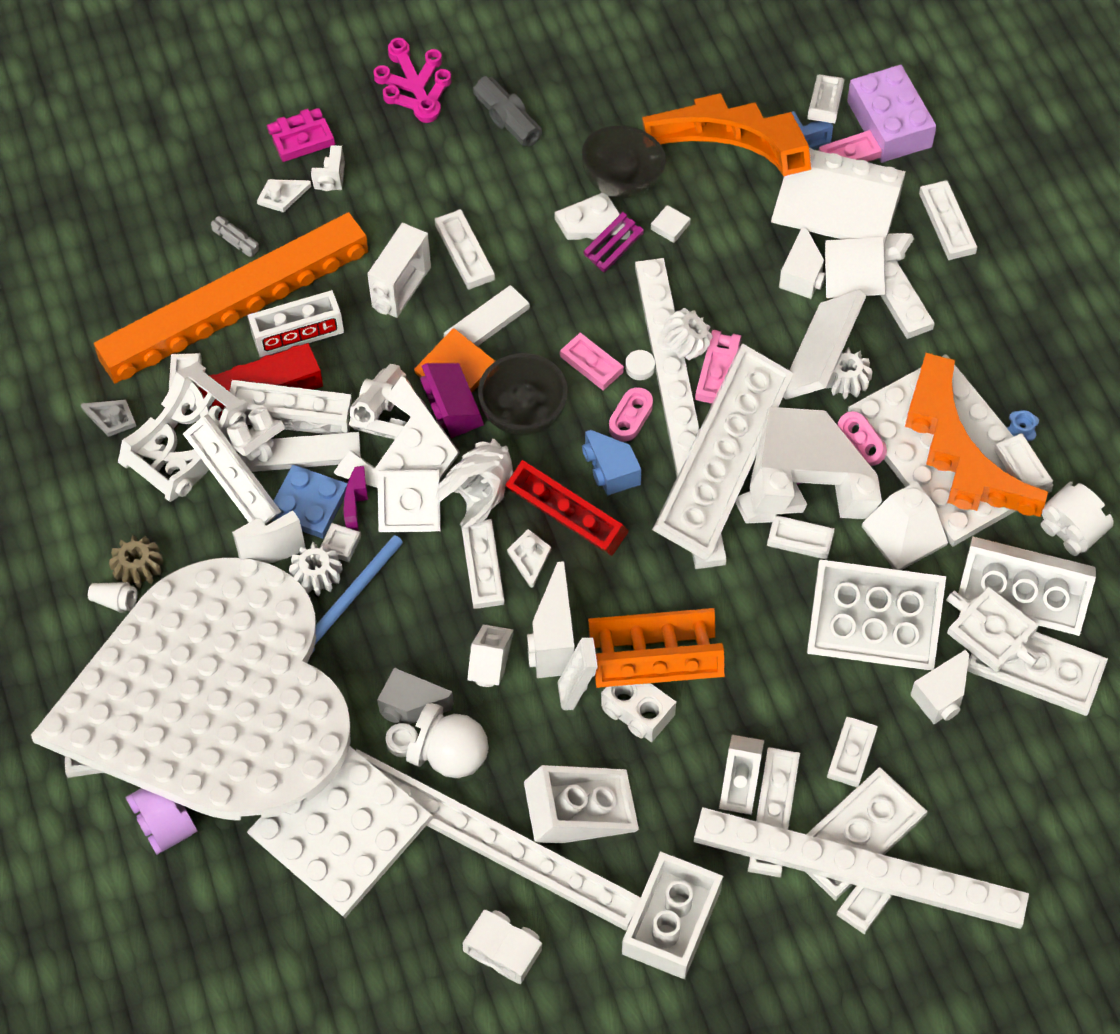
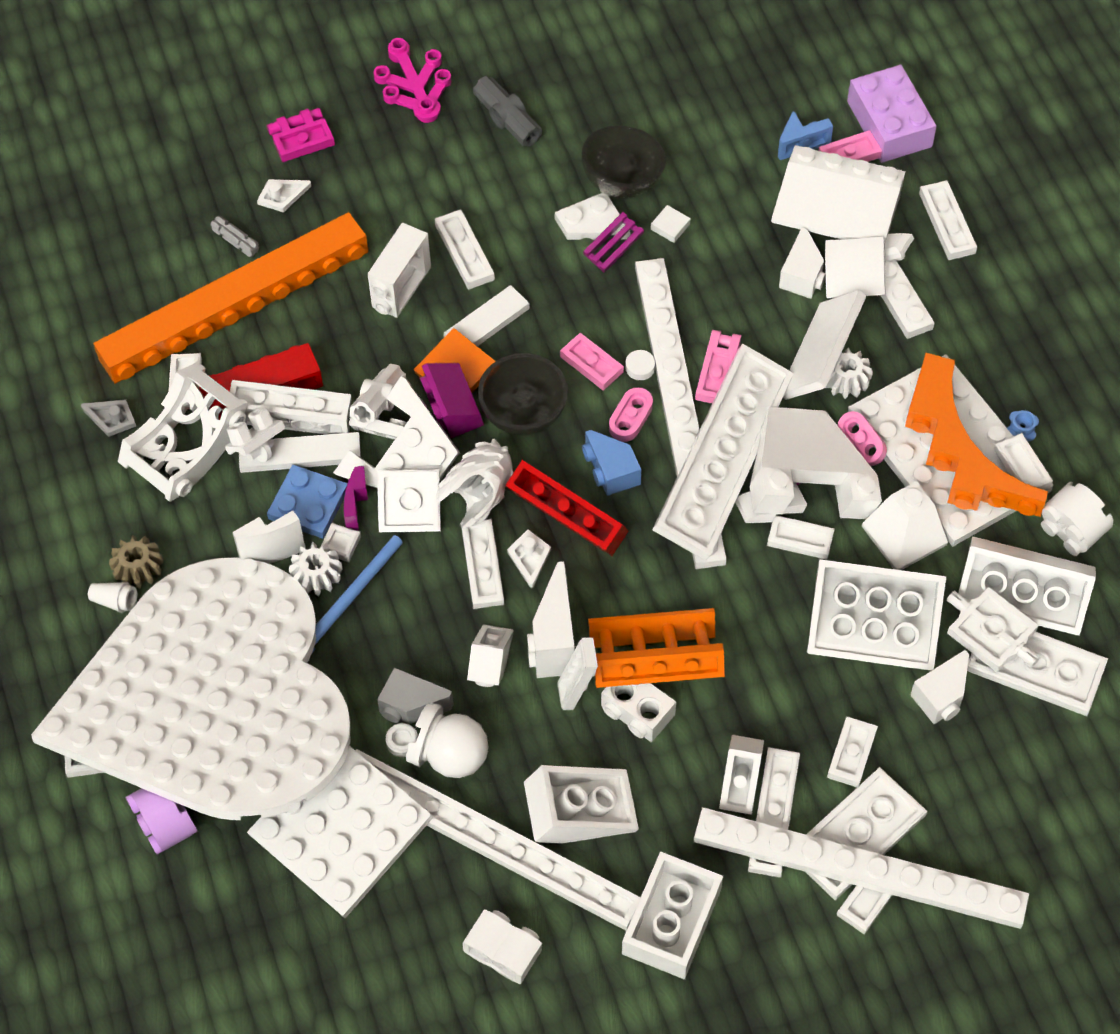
white tile [183,414,281,525] -> none
white brick [247,290,344,357] -> none
white bracket [311,145,345,191] -> none
orange arch [642,93,811,176] -> none
white gear [661,308,713,360] -> none
white plate [807,74,844,124] -> none

